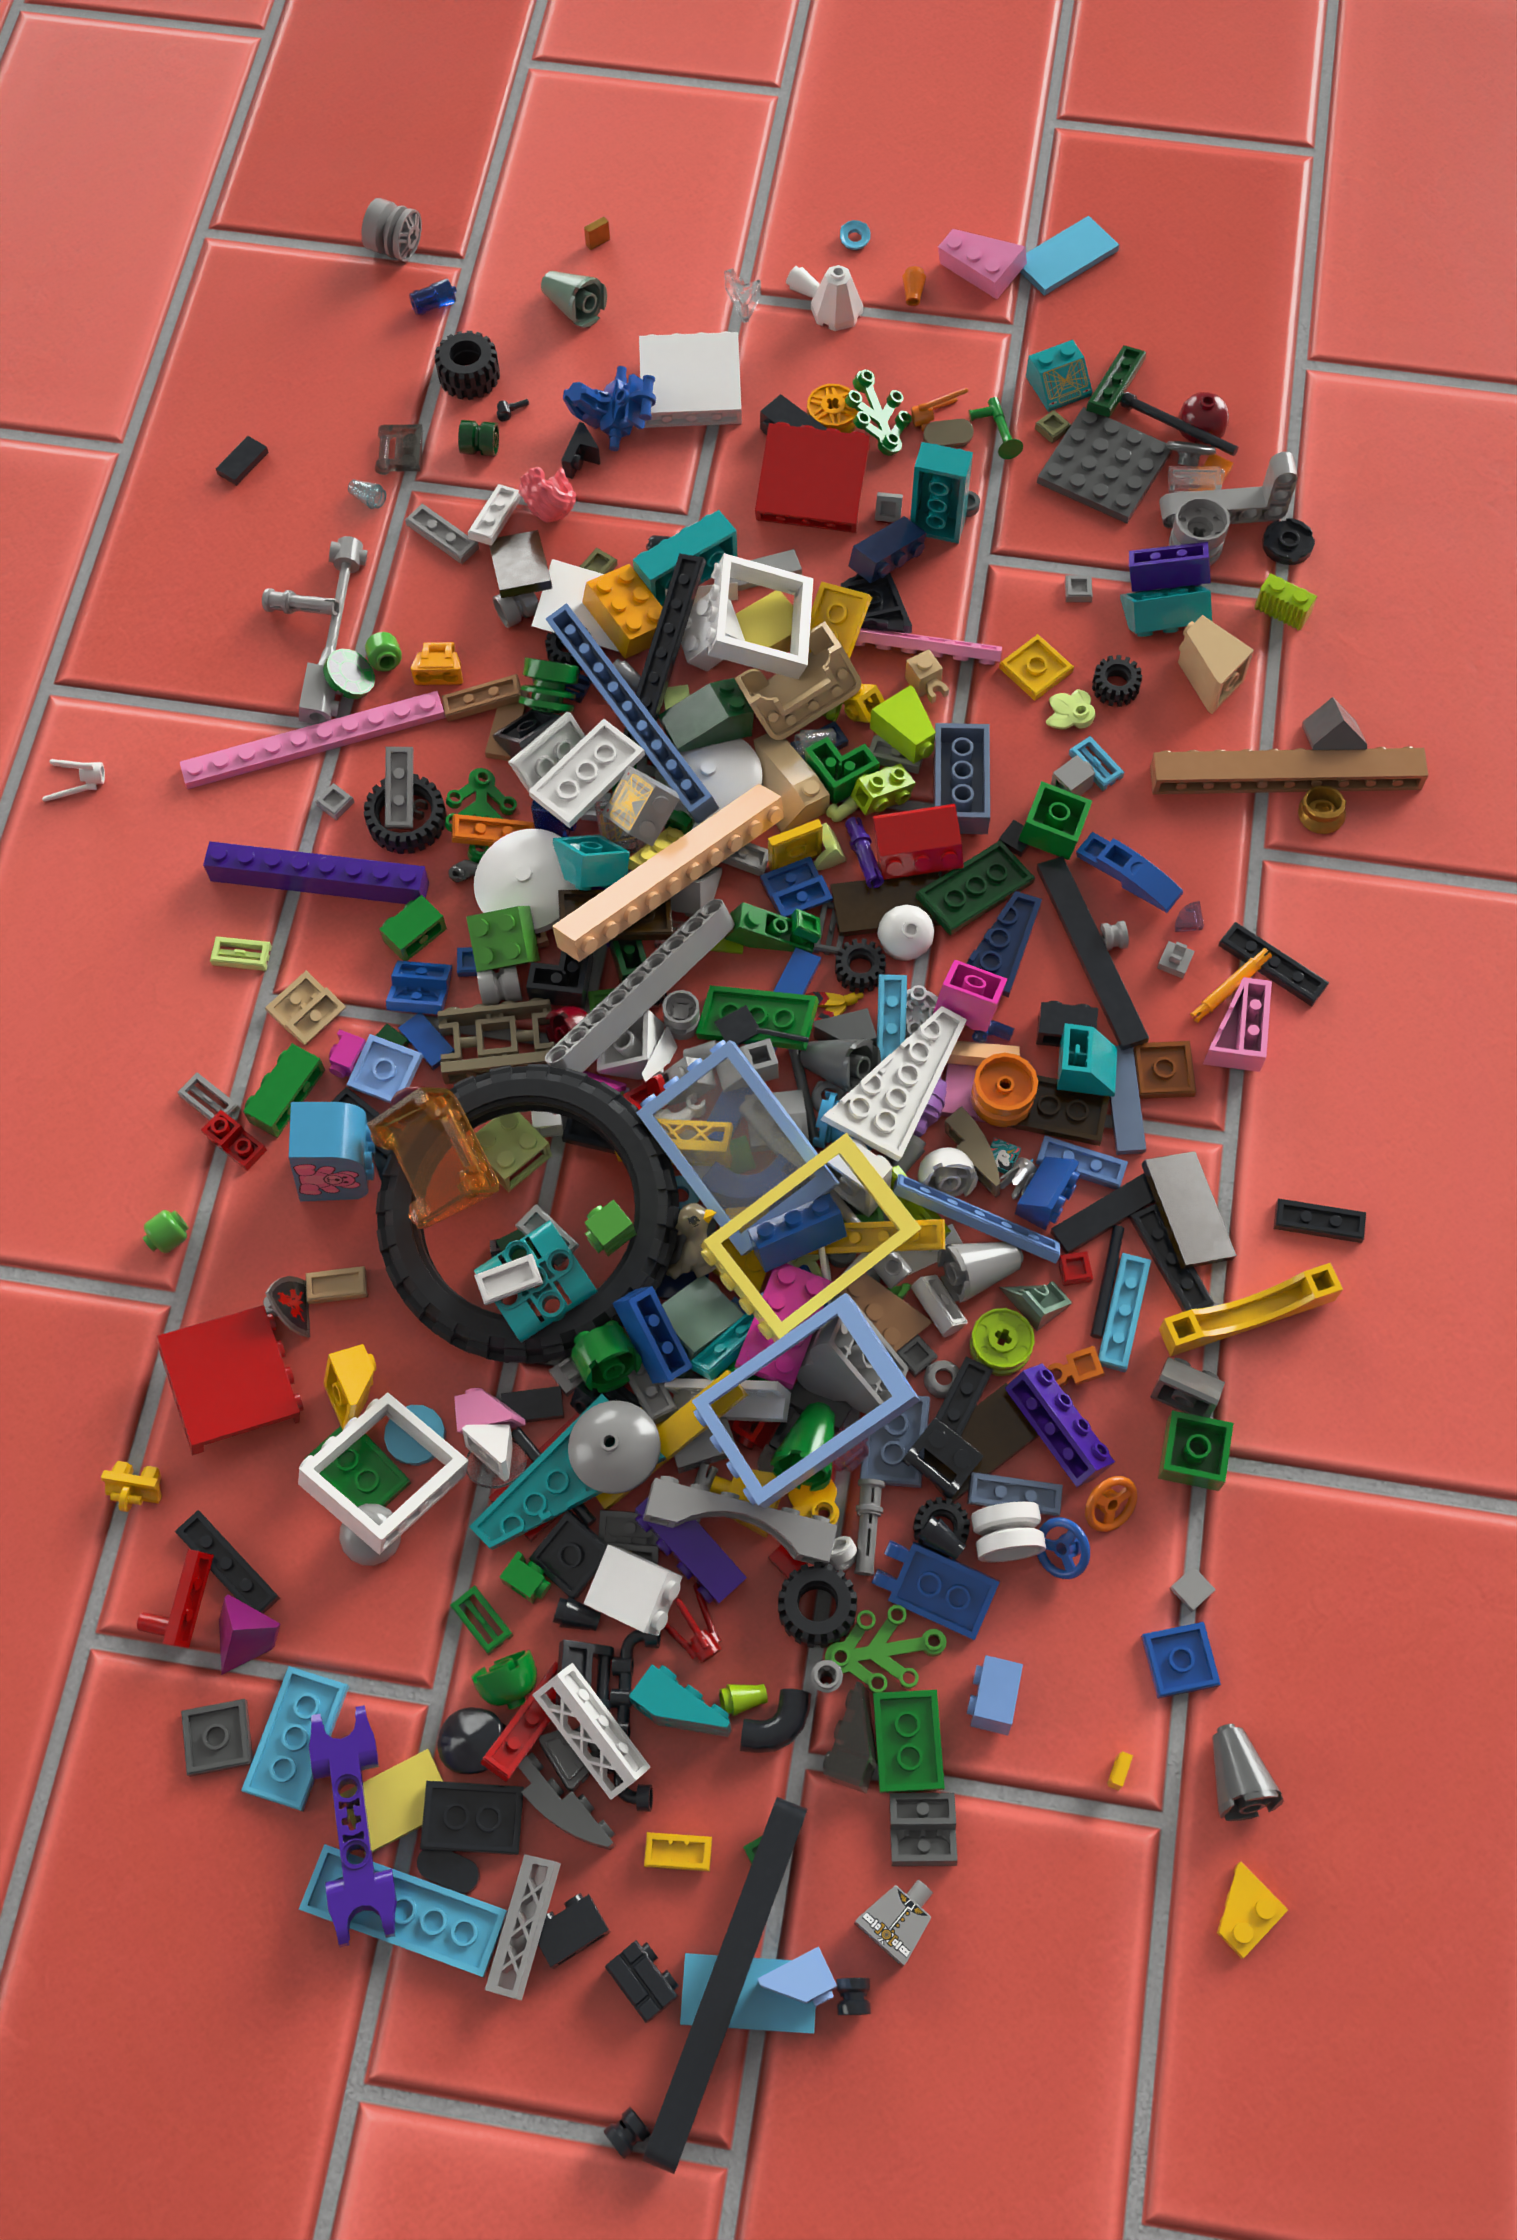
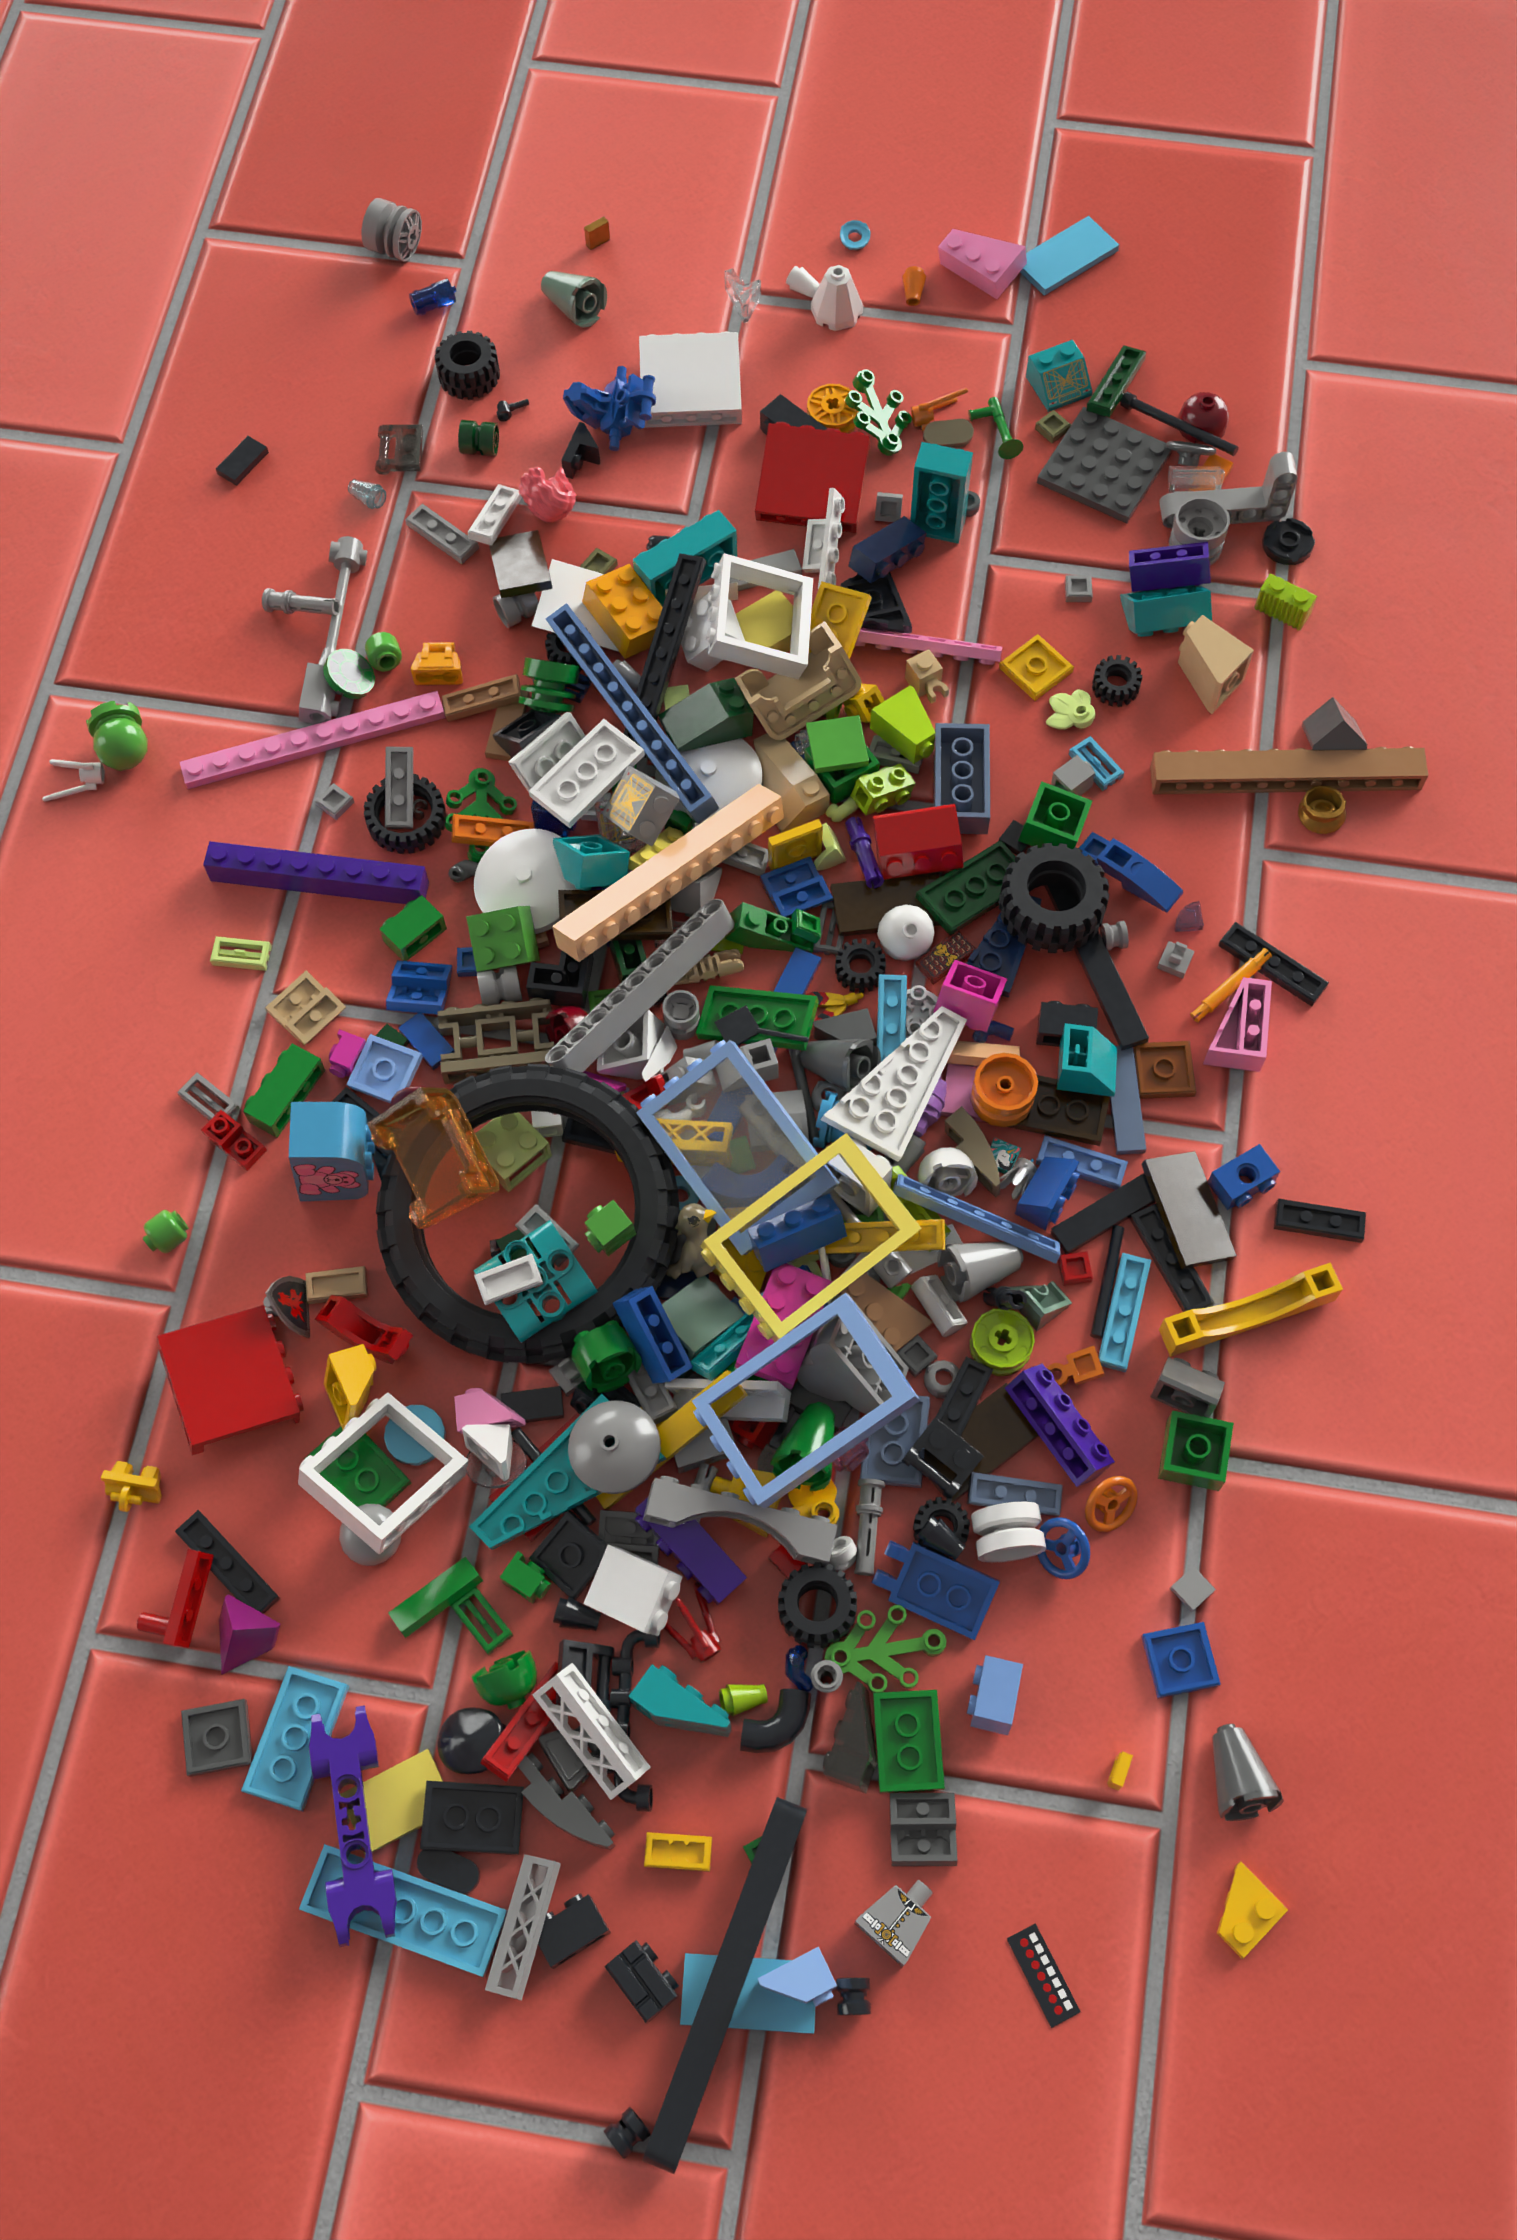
none -> bright green tile [86,701,148,771]
none -> red arch [315,1295,413,1364]
none -> green tile [388,1556,483,1638]
none -> tan hinge [675,949,744,985]
none -> clear blue arm [785,1645,814,1692]
none -> white bracket [802,488,845,589]
none -> bright green tile [806,715,869,774]
none -> clear red tile [915,931,976,985]
none -> black pin [983,1286,1027,1310]
none -> black tyre [999,843,1109,953]
none -> black sticker [1007,1923,1081,2028]
none -> blue brick [1208,1144,1280,1210]

